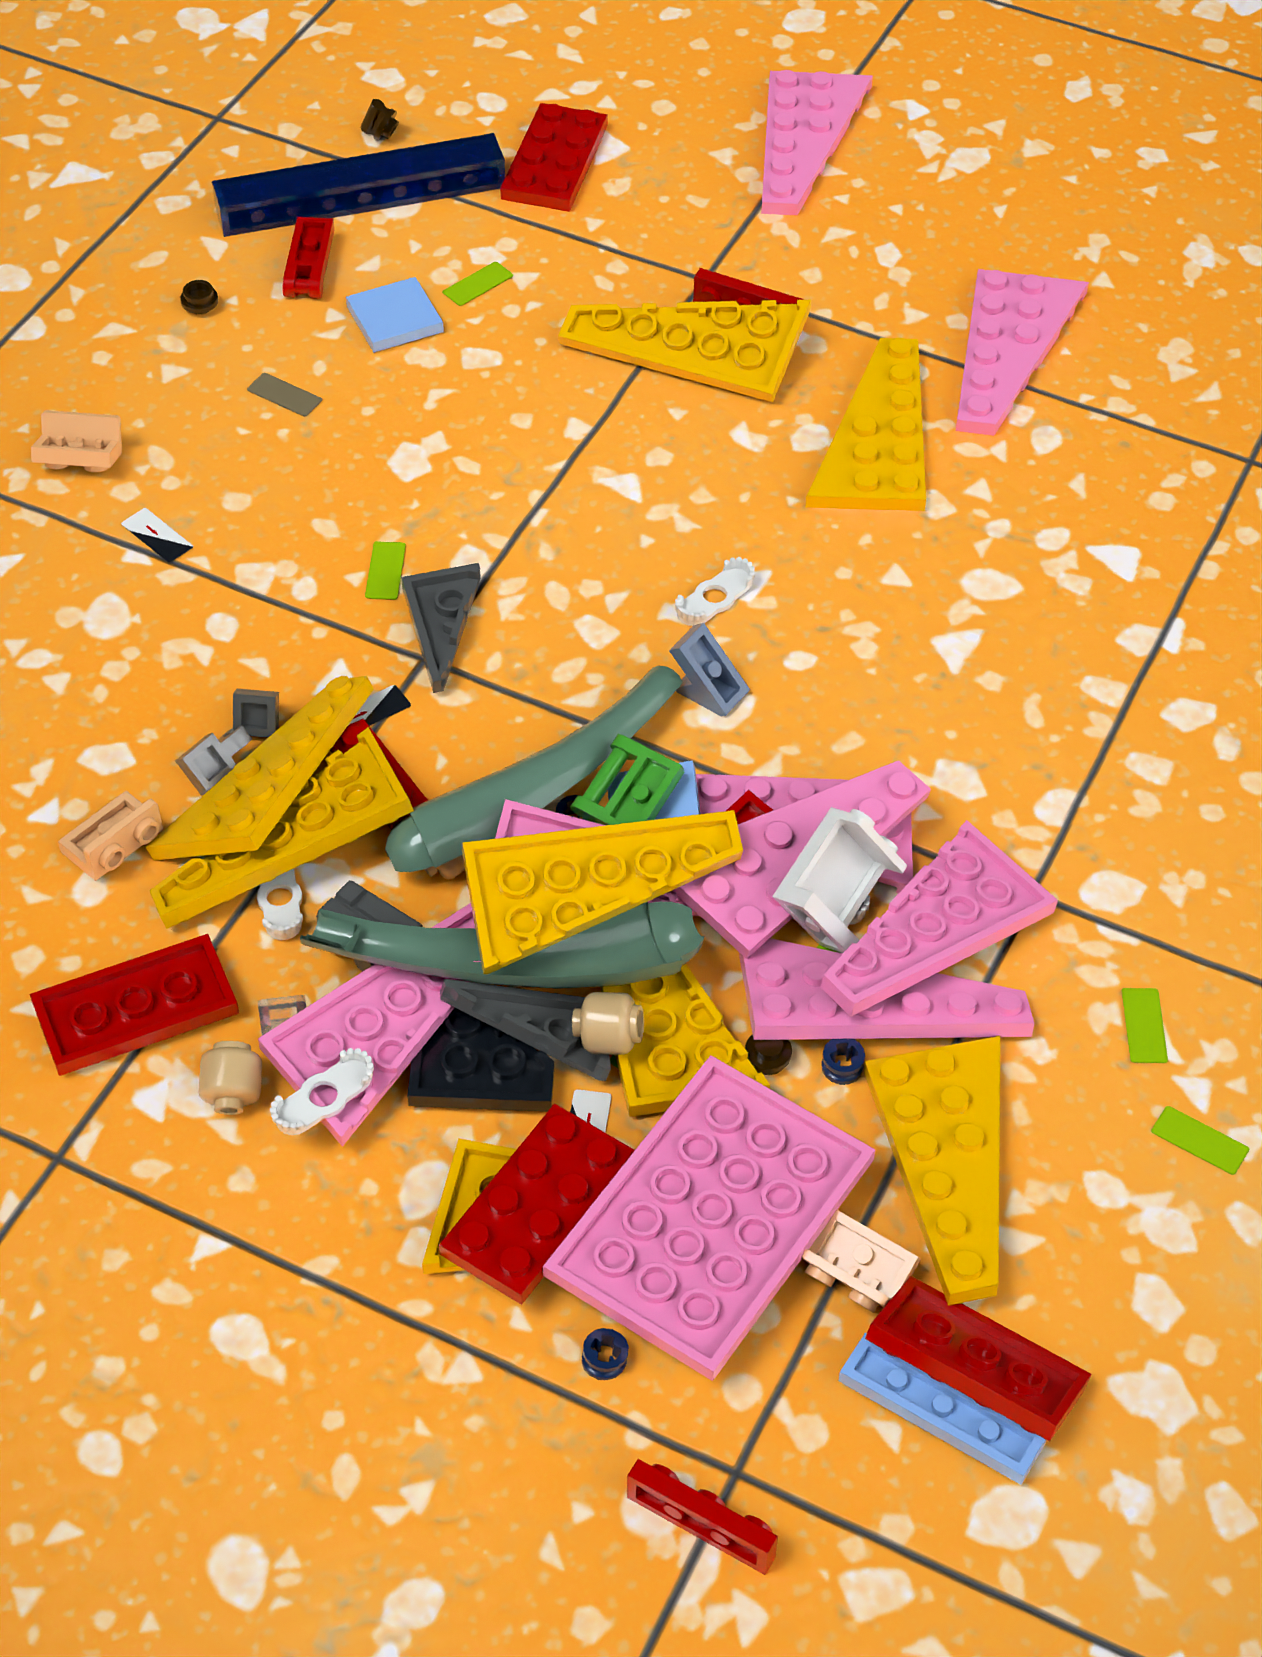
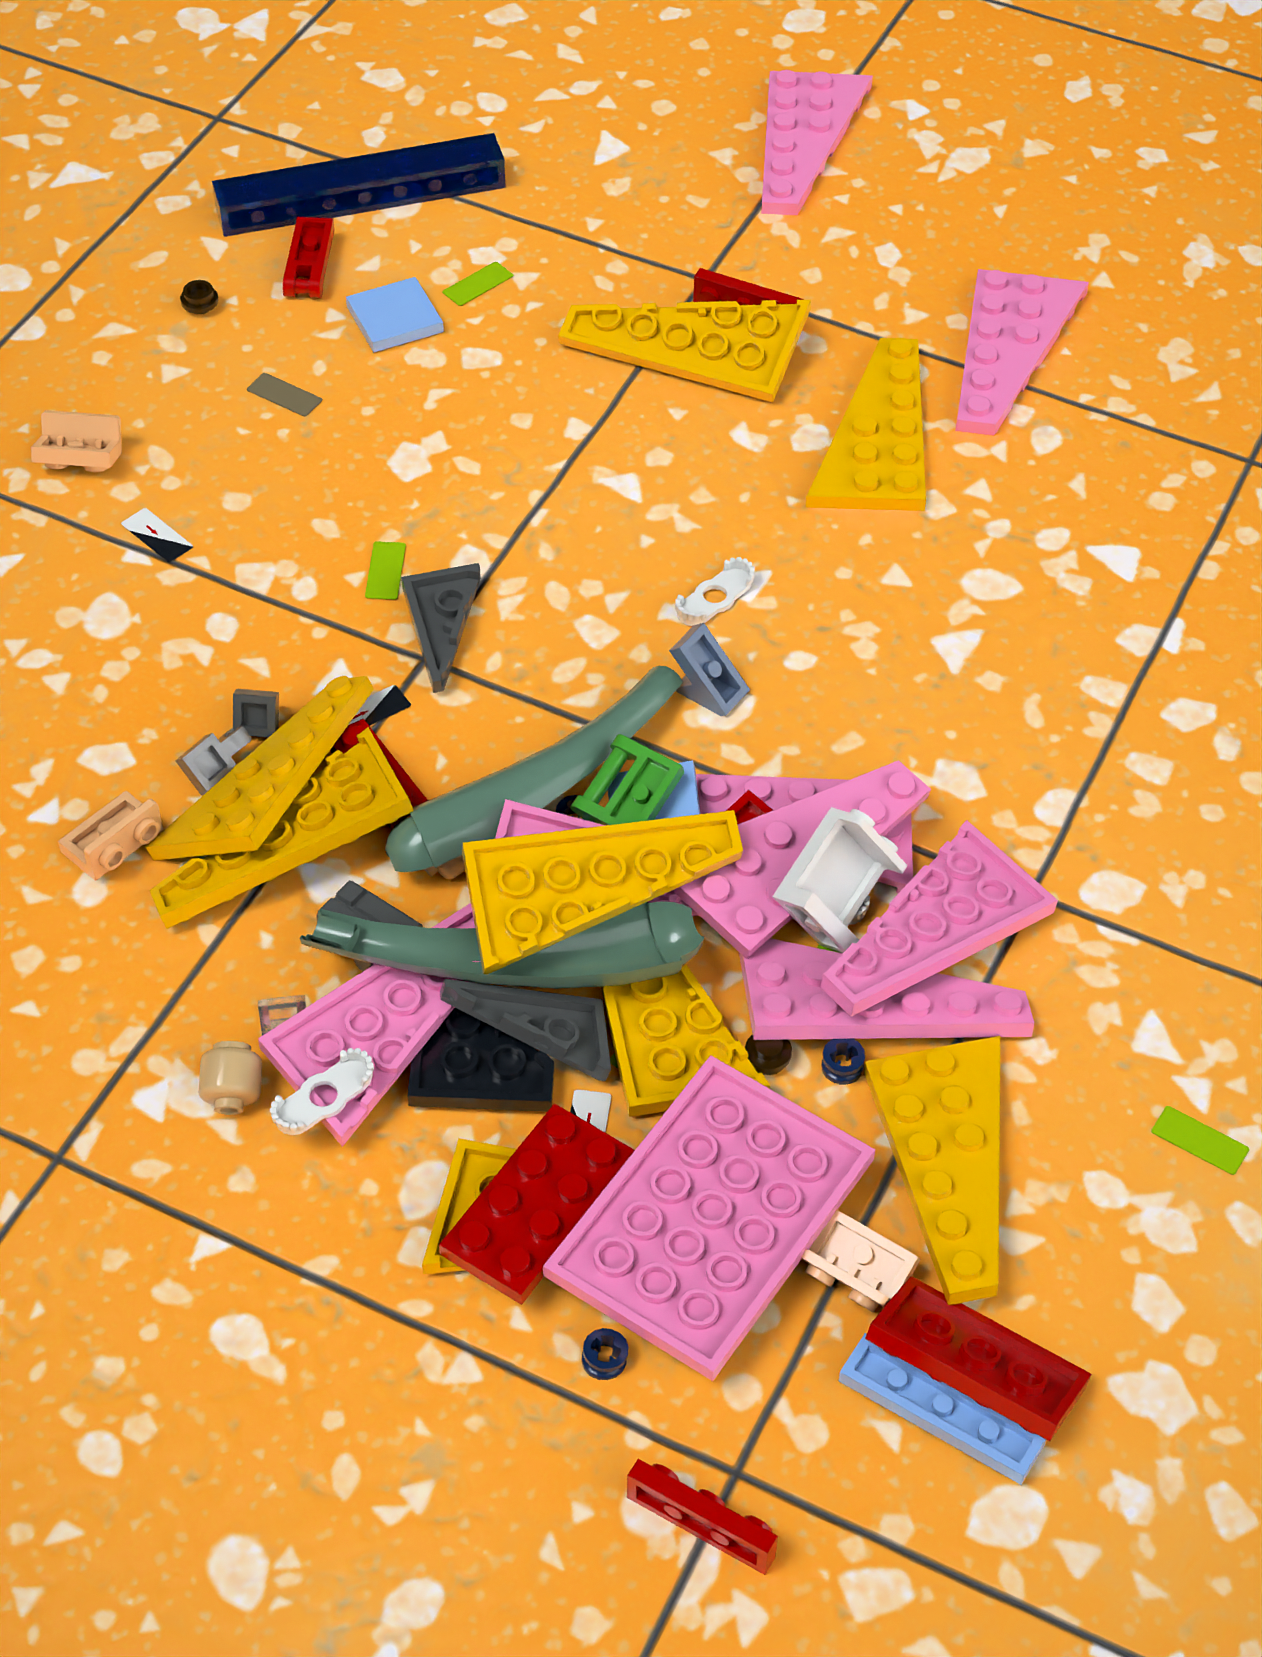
red plate [29,933,240,1076] -> none
white piece [257,869,303,940] -> none
dark brown plate [360,99,399,141] -> none
red plate [500,103,608,212] -> none
tan head [572,992,644,1055] -> none
lime sticker [1122,988,1168,1063] -> none

